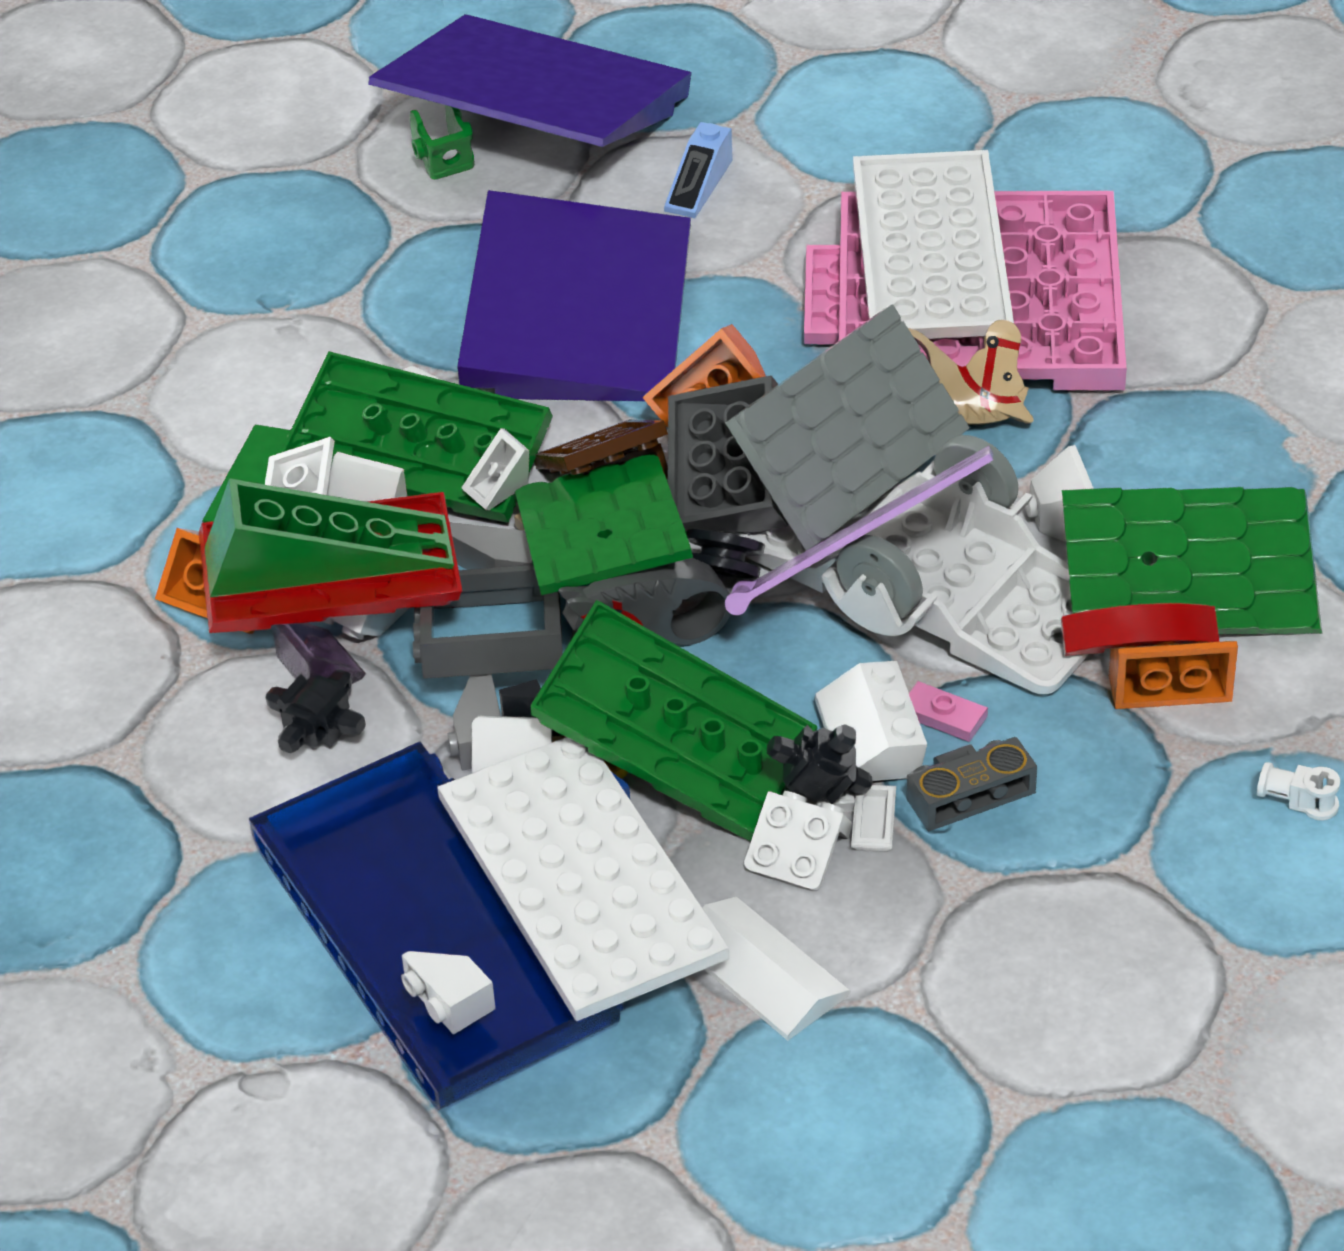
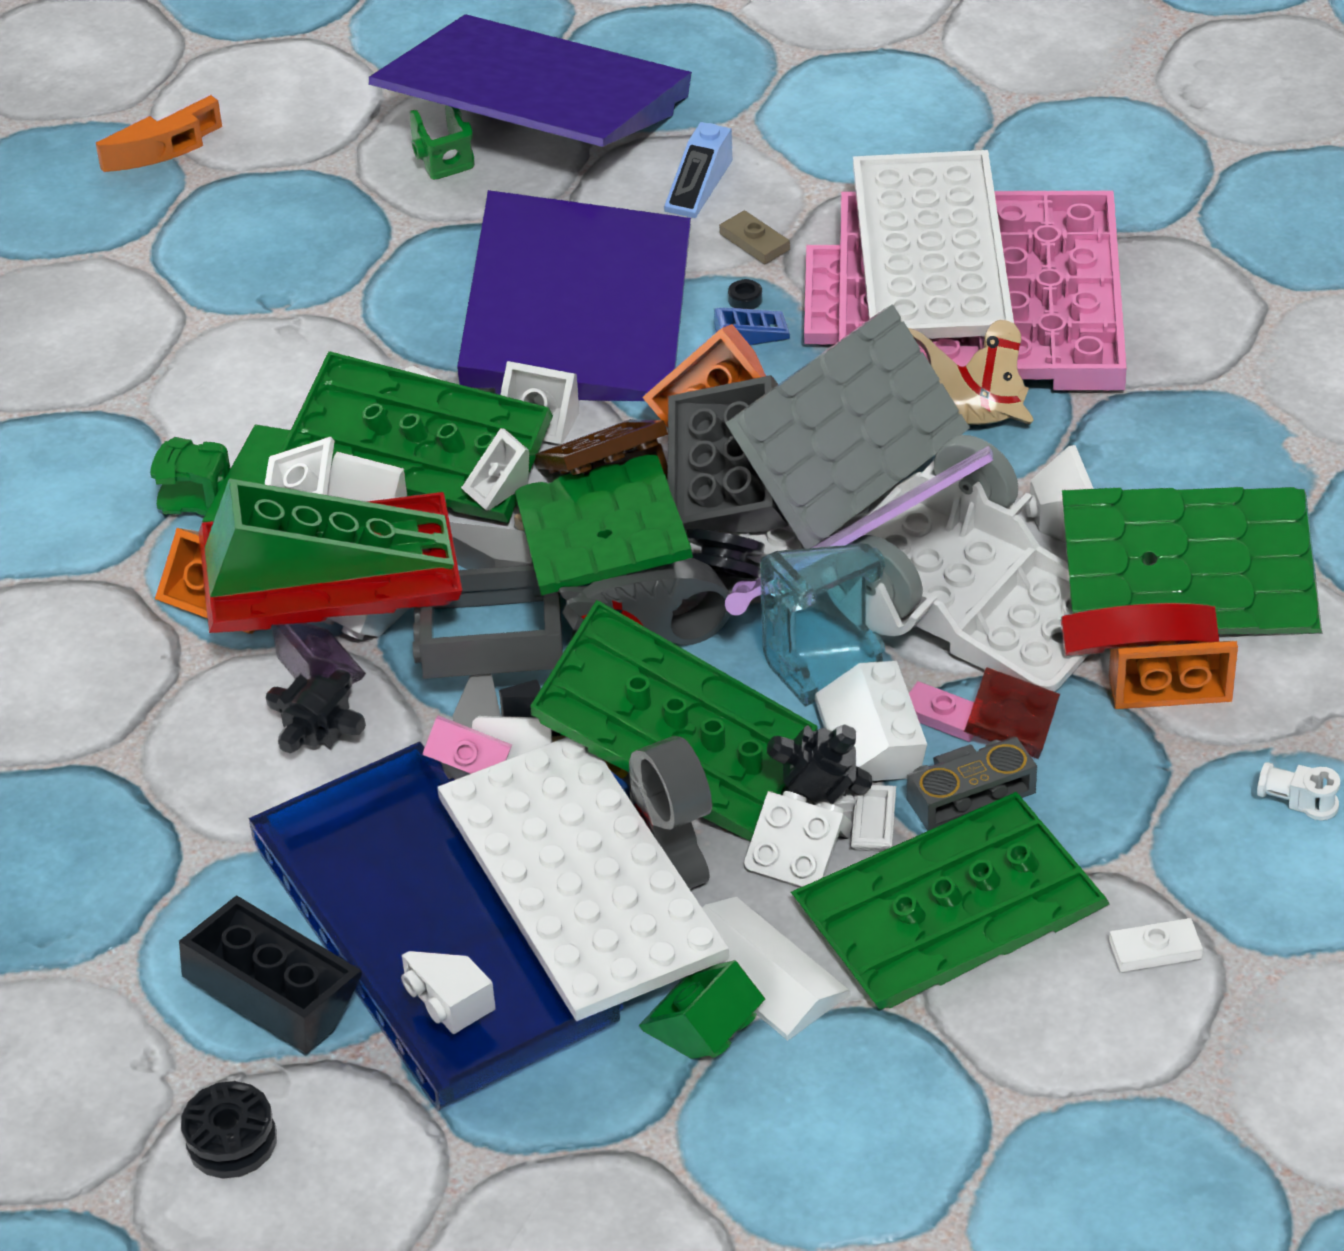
none -> orange slope [96,95,222,172]
none -> green piece [150,437,231,516]
none -> black slope [179,895,362,1054]
none -> black wheel [181,1081,277,1179]
none -> bright pink plate [423,715,512,774]
none -> white slope [500,361,580,444]
none -> dark grey animal [629,736,712,889]
none -> green slope [639,960,765,1059]
none -> blue slope [714,308,790,345]
none -> dark tan plate [719,210,790,264]
none -> black tile [728,279,763,309]
none -> clear light blue windscreen [760,543,885,707]
none -> green piece [791,792,1110,1010]
none -> clear red plate [964,667,1060,759]
none -> white plate [1109,918,1203,973]

